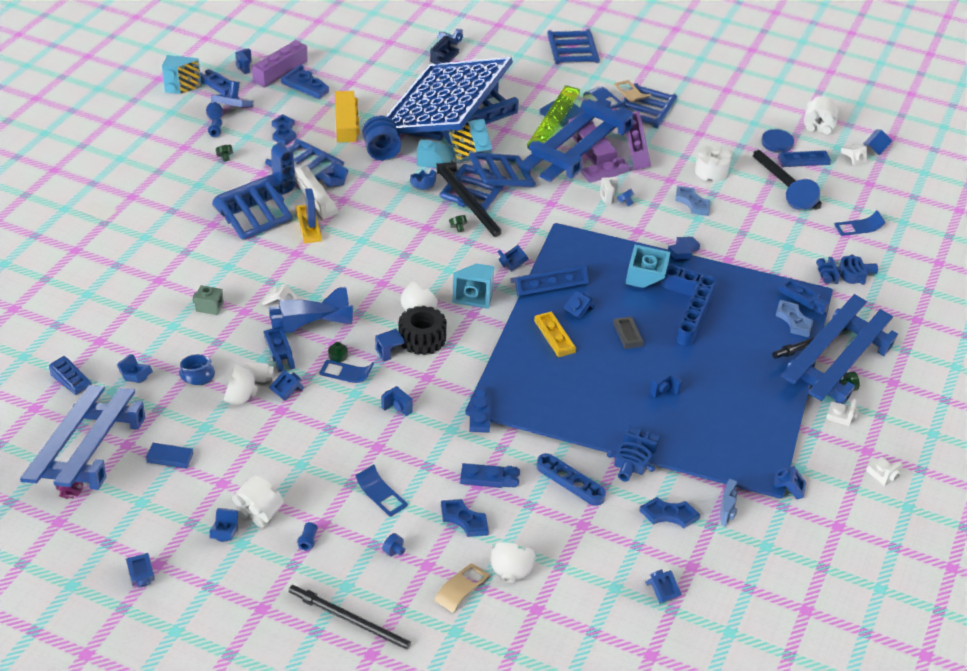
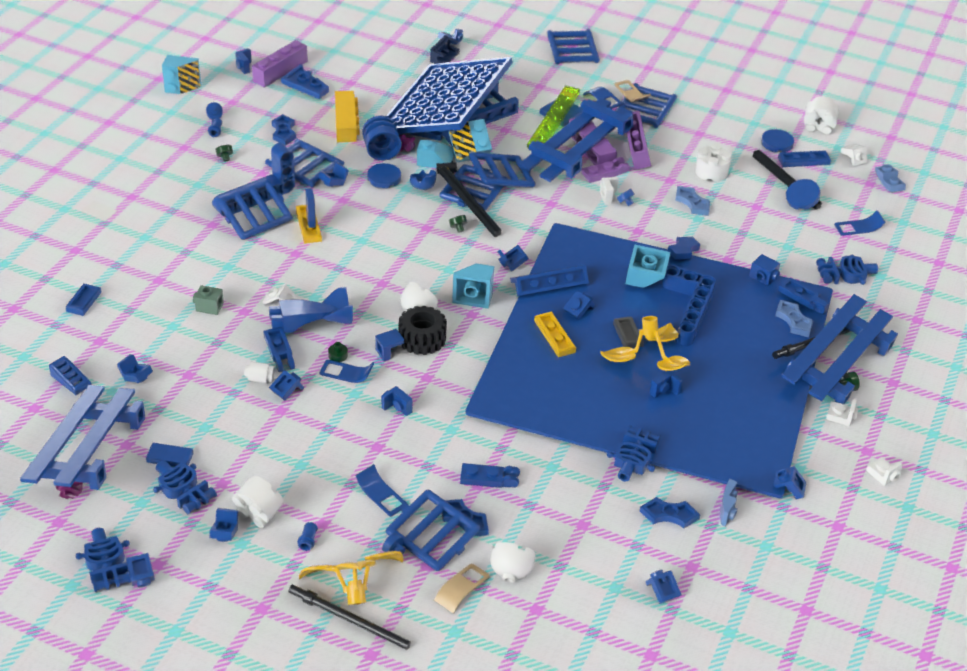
blue piece [179,354,215,385] -> none
blue hinge [200,69,230,95] -> none
tile [211,81,254,107] -> none
white cylinder [223,364,258,405] -> none
white fence [294,161,338,220] -> none
blue hinge [469,385,491,433] -> none
blue beam [537,453,606,506] -> none
blue panel [863,129,893,155] -> none
none -> blue tile [65,283,101,316]
none -> blue torso [75,527,131,592]
none -> blue torso [153,460,217,514]
none -> yellow plant [299,551,403,605]
none -> blue tile [367,163,401,189]
none -> blue bar [385,489,480,571]
none -> magenta plant [400,135,415,152]
none -> yellow plant [600,316,690,371]
none -> blue brick [749,254,780,286]
none -> medium blue slope [875,164,906,192]

